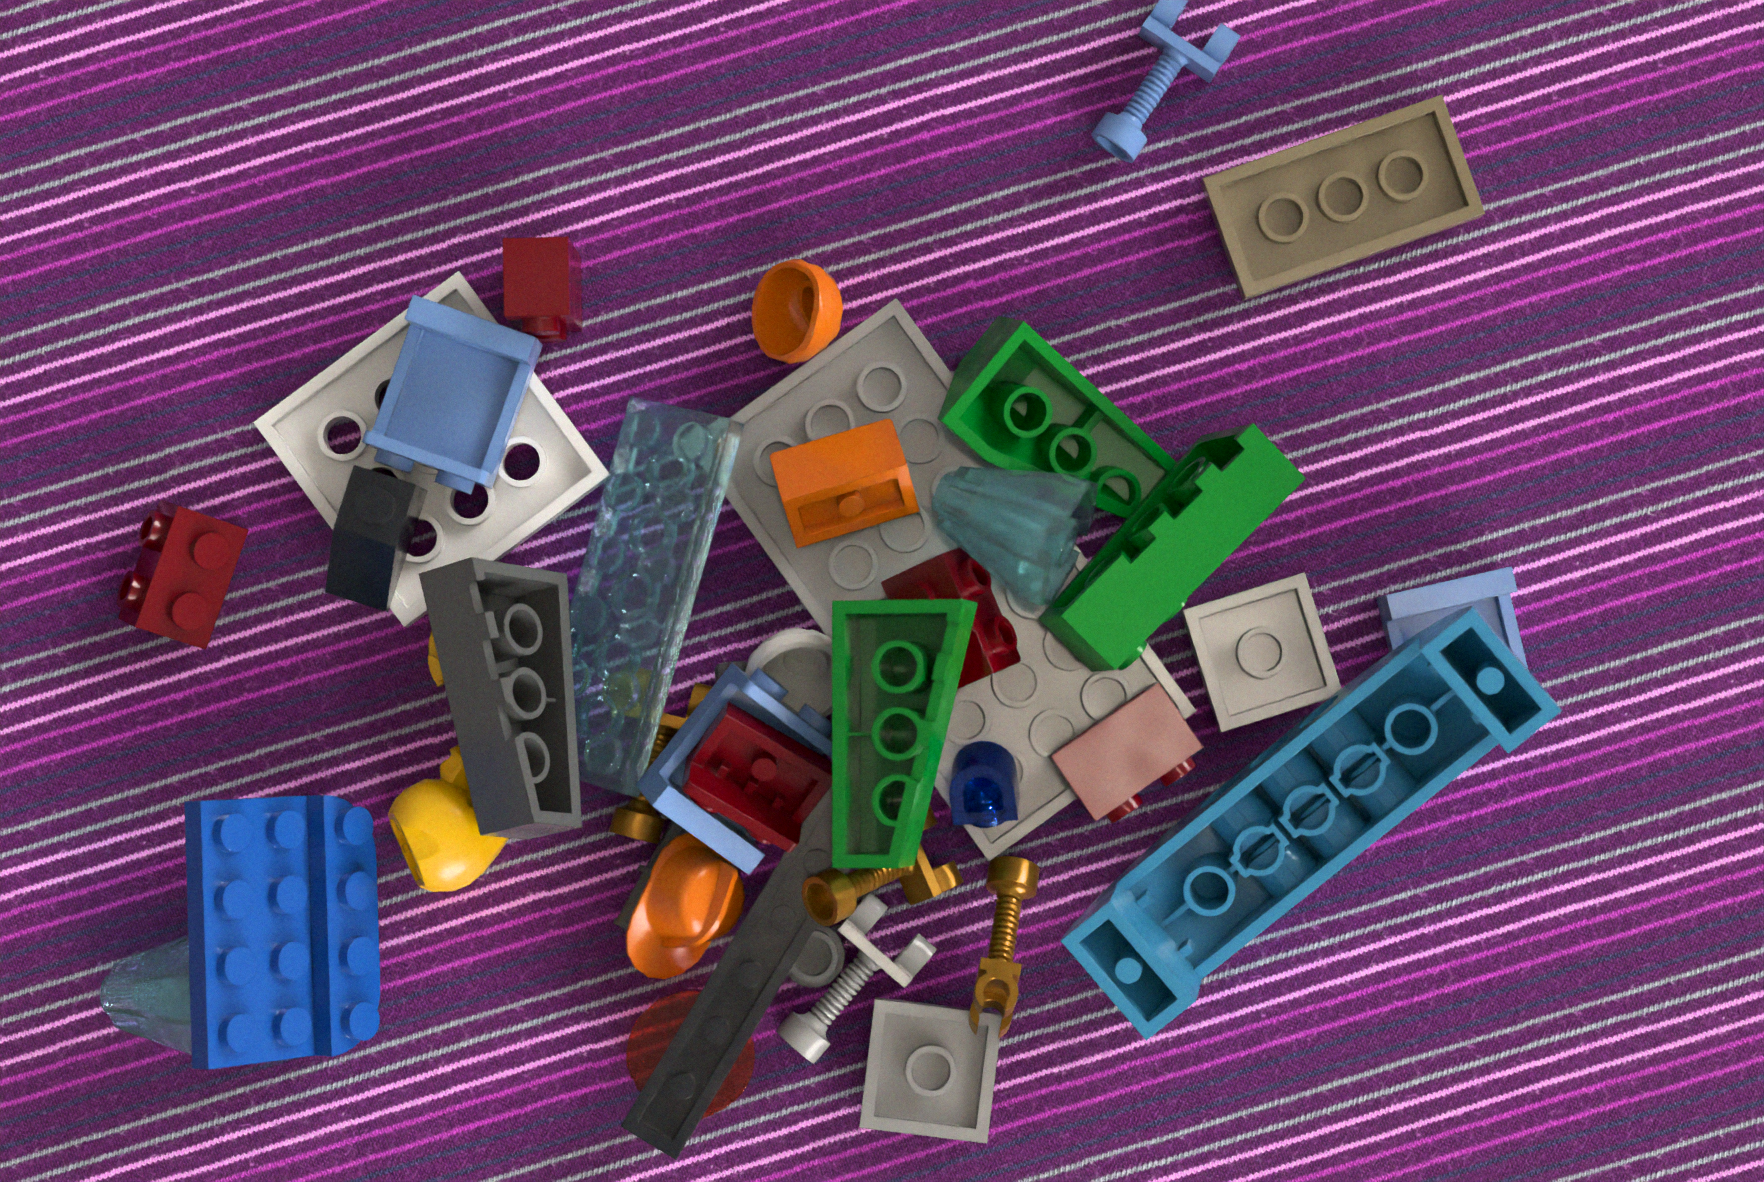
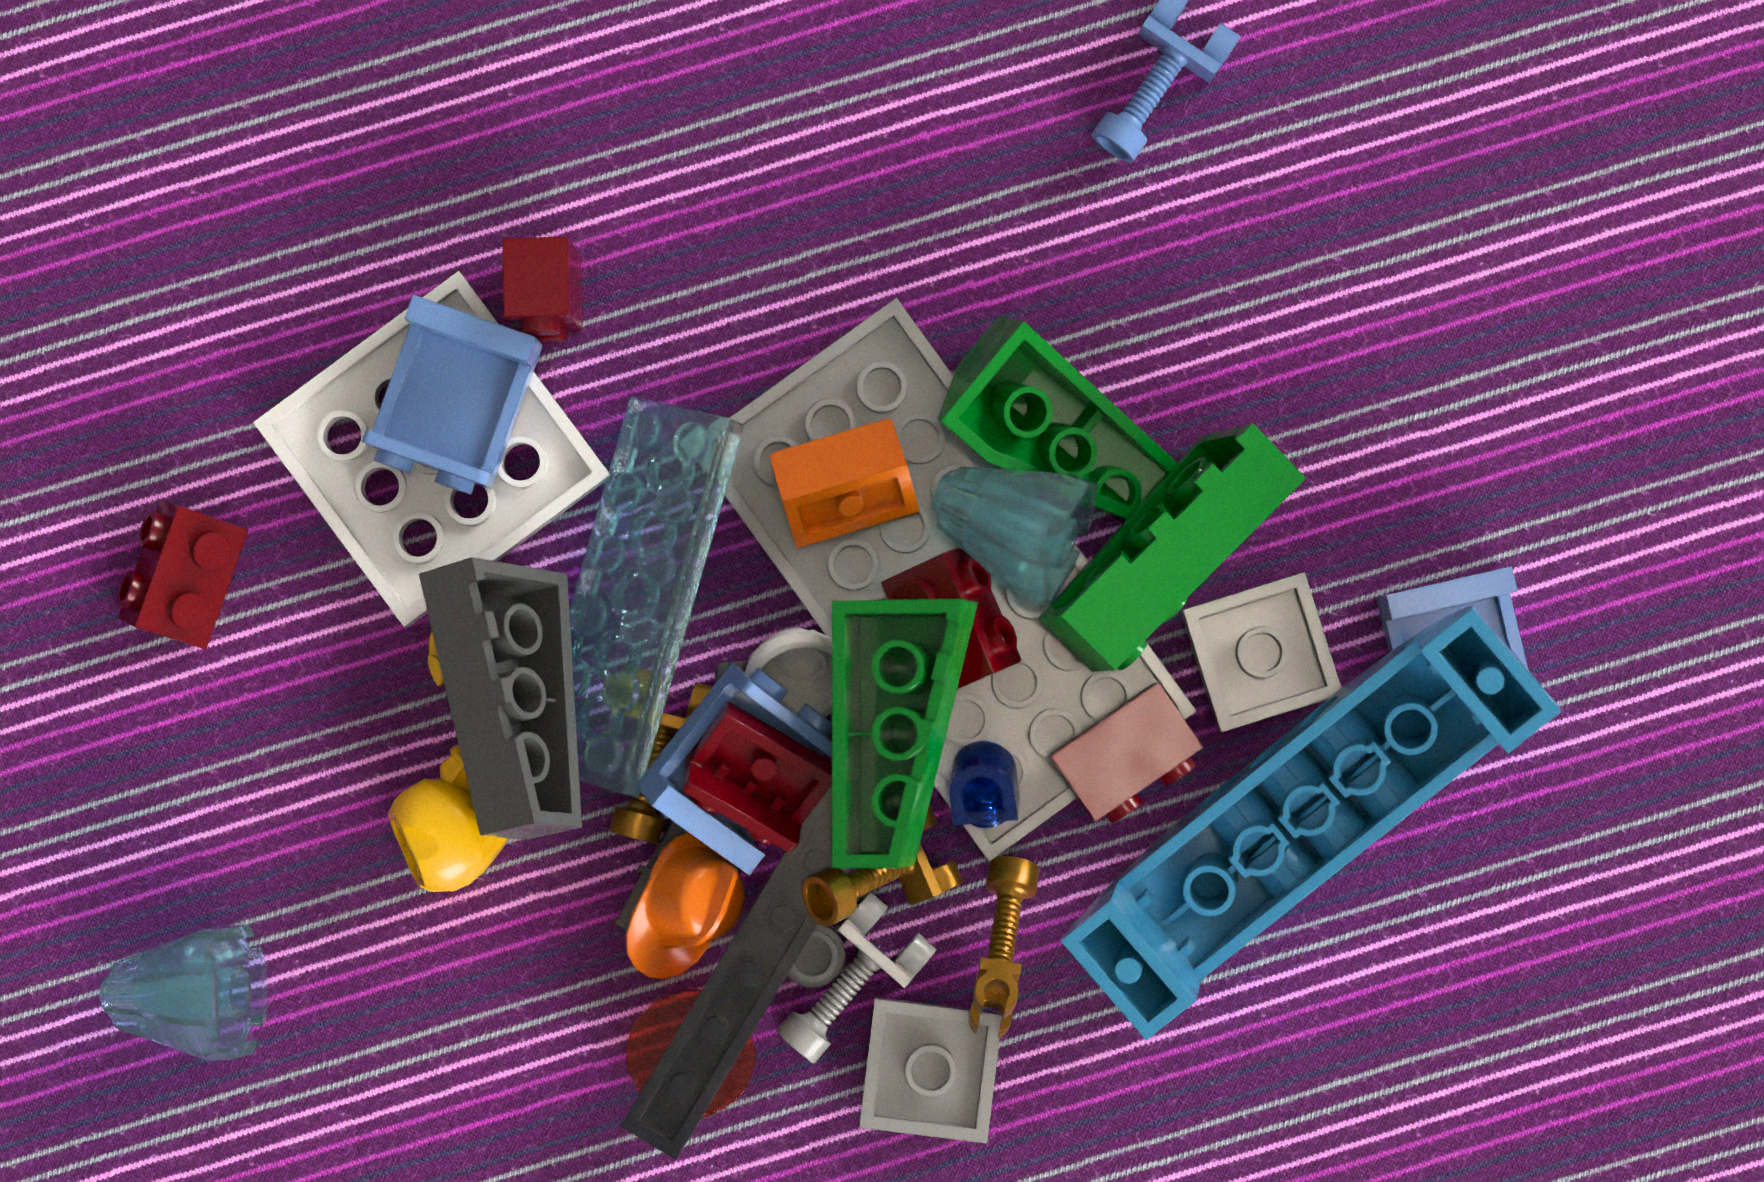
blue plate [184,795,380,1070] -> none
black slope [325,465,428,612] -> none
orange piece [752,259,843,364] -> none
dark tan plate [1200,94,1485,301] -> none

